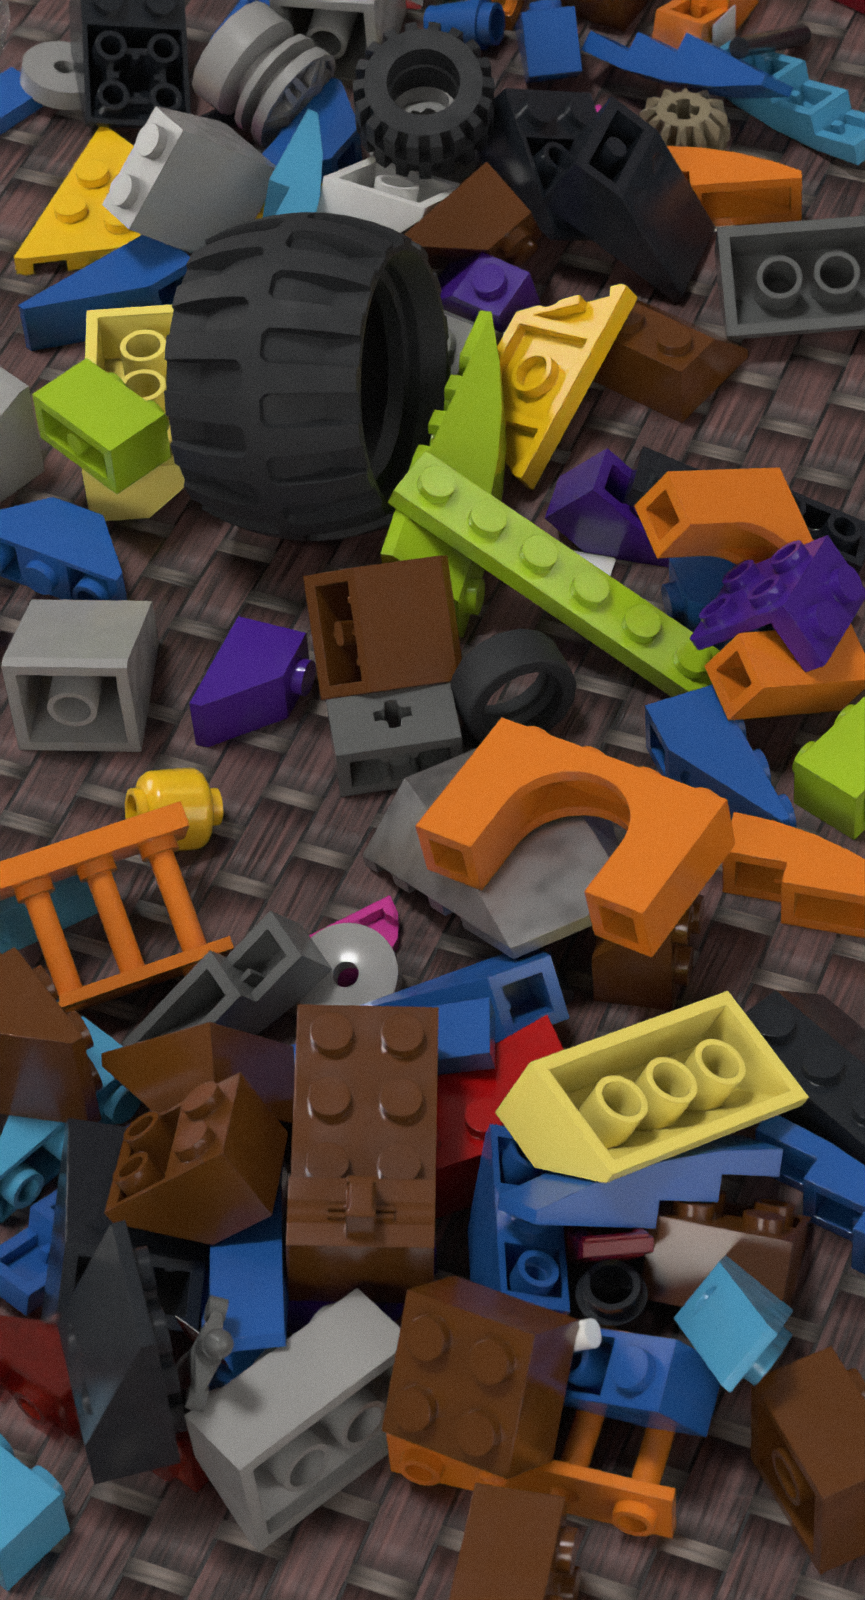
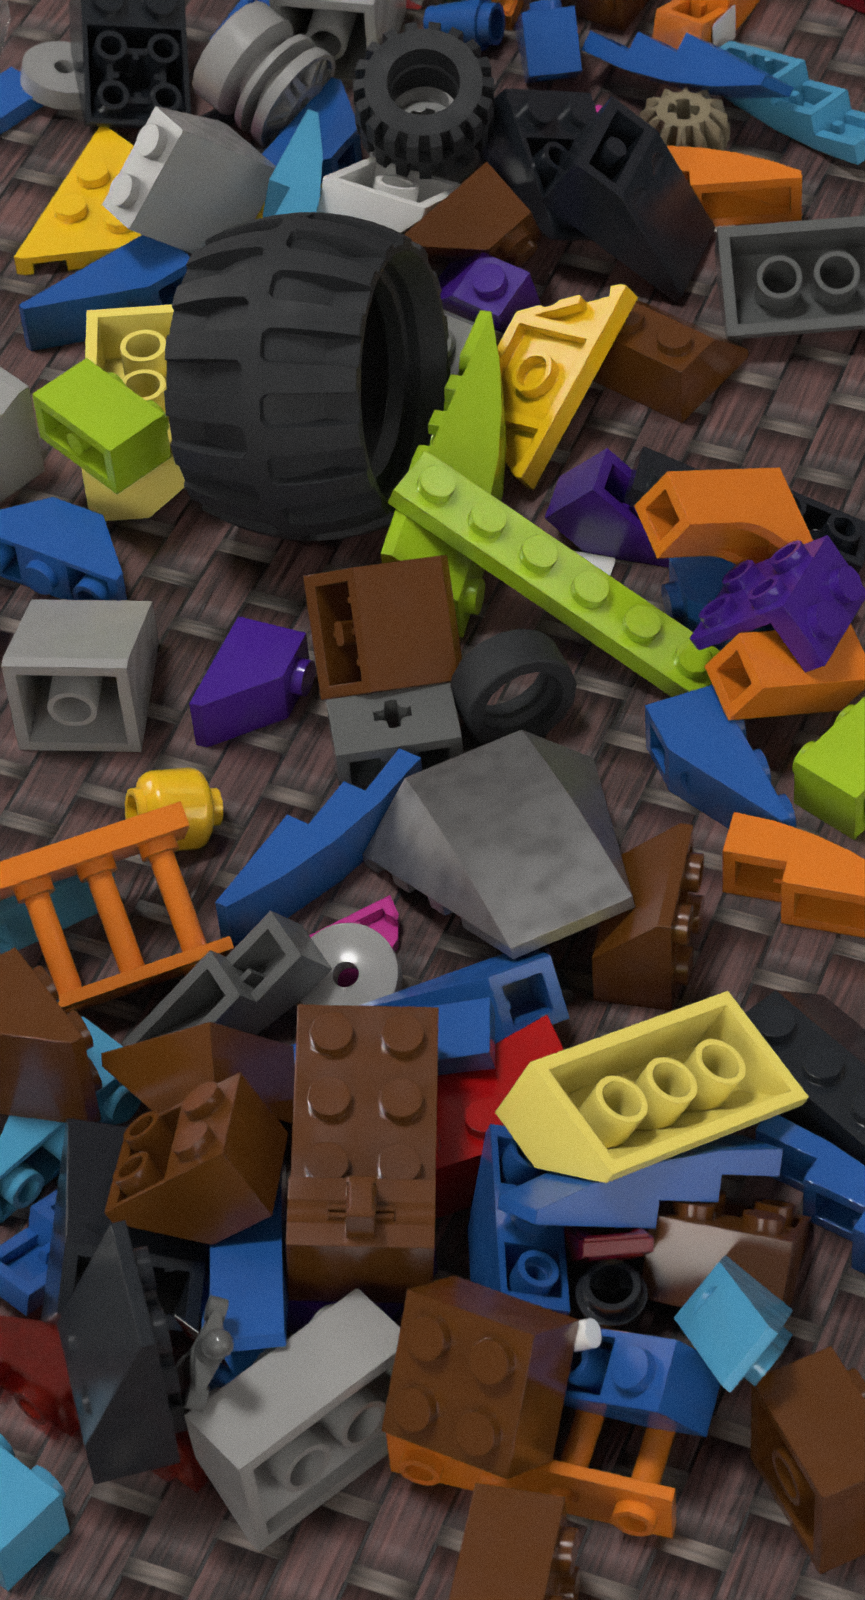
orange arch [415,717,735,957] -> none
black bar [729,24,811,59] -> none
none -> blue slope [215,748,422,947]

